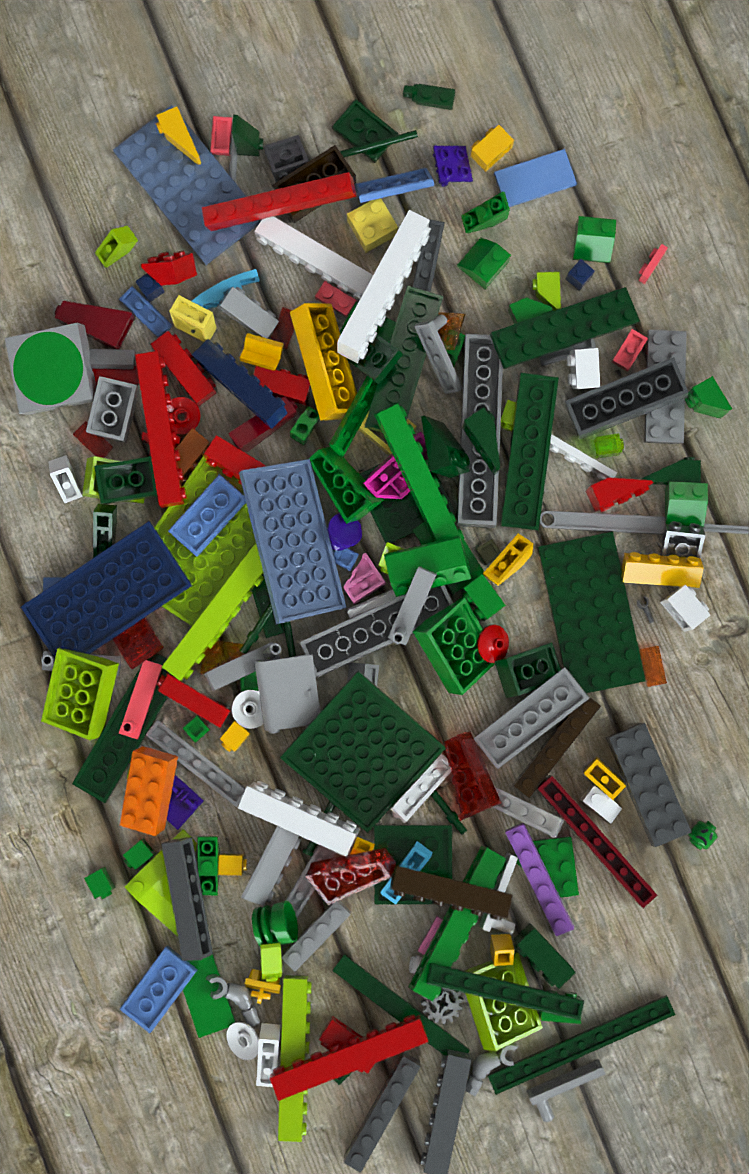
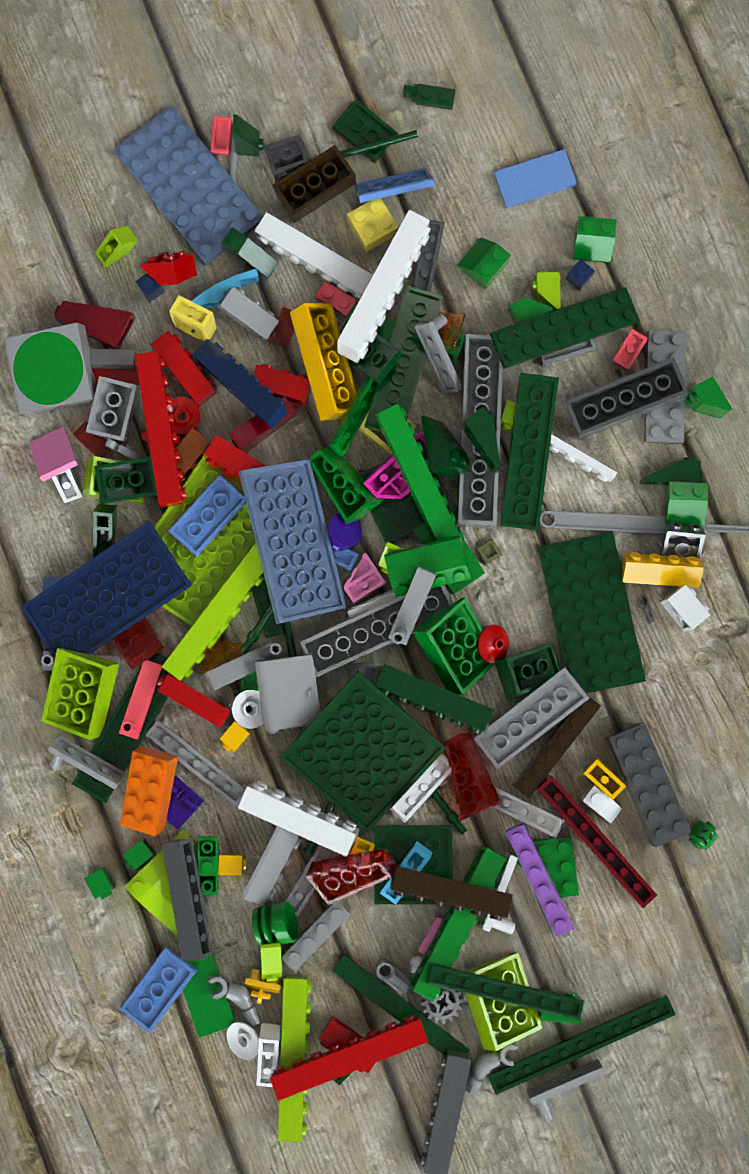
medium blue tile [119,286,173,338] -> none
yellow slope [156,106,201,165] -> none
green plate [183,715,210,743] -> none
red brick [201,172,357,231] -> none
yellow panel [239,333,284,371] -> none
green leg [290,406,320,446] -> none
dark grey brick [344,1052,421,1173] -> none
dark purple hinge [433,146,473,187] -> none
green slope [461,192,510,233] -> none
green brick [461,574,506,622] -> none
yellow brick [471,125,514,172] -> none
yellow slope [483,533,534,586] -> none
yellow brick [490,934,515,966] -> none
dark green brick [514,923,576,989] -> none
white brick [567,348,600,389] -> none
red slope [585,478,653,513] -> none
clear neon green brick [594,433,624,459] -> none
coral plate [639,244,668,284] -> none
clear orange tile [639,646,667,687] -> none
none -> bright pink tile [29,427,78,482]
none -> light grey piece [48,735,126,790]
none -> light grey plate [104,438,138,460]
none -> slope [221,227,278,278]
none -> dark green brick [375,664,494,735]
none -> light grey piece [375,959,411,995]

